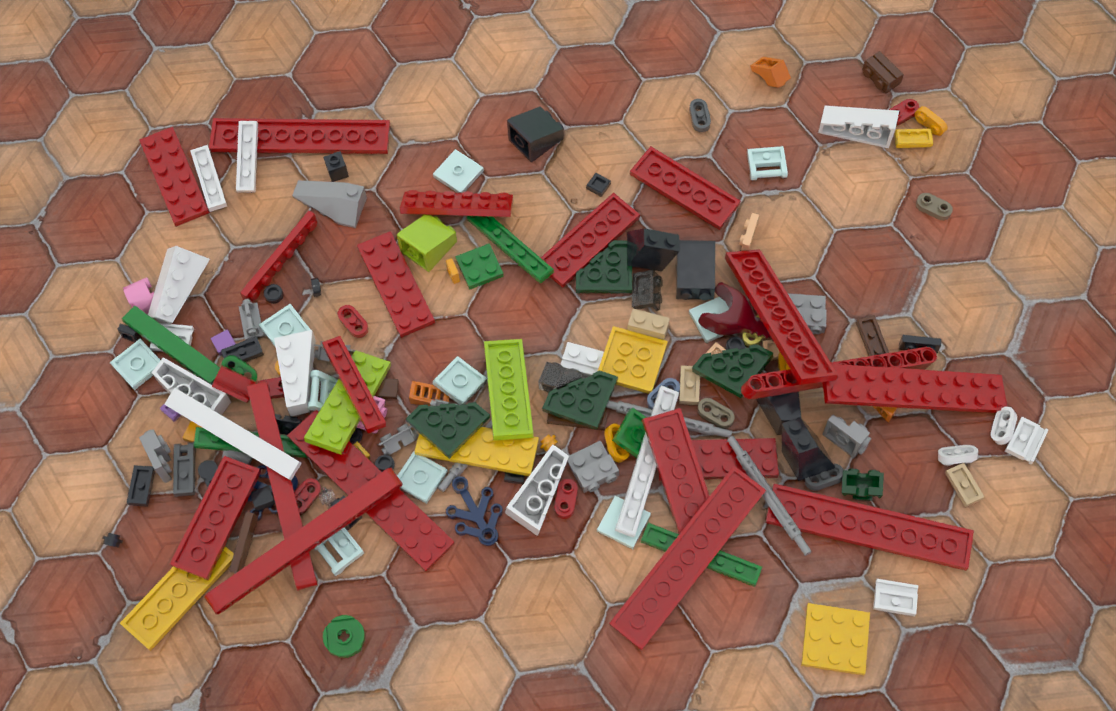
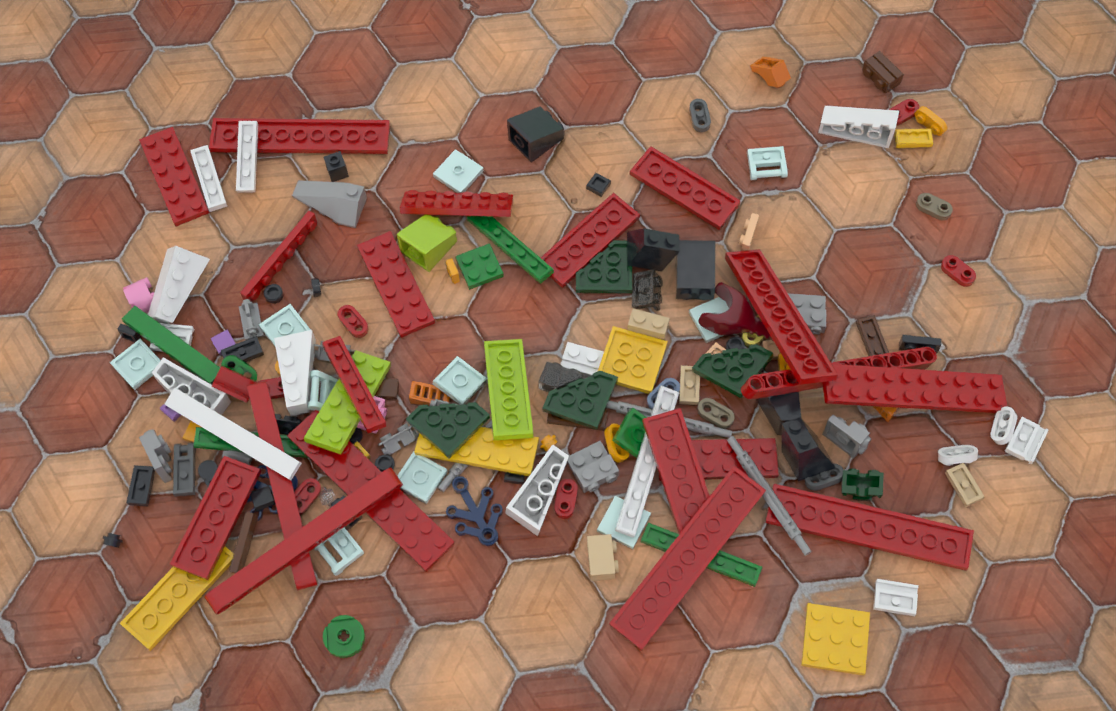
none -> tan brick [587,534,619,581]
none -> red plate [941,255,976,287]

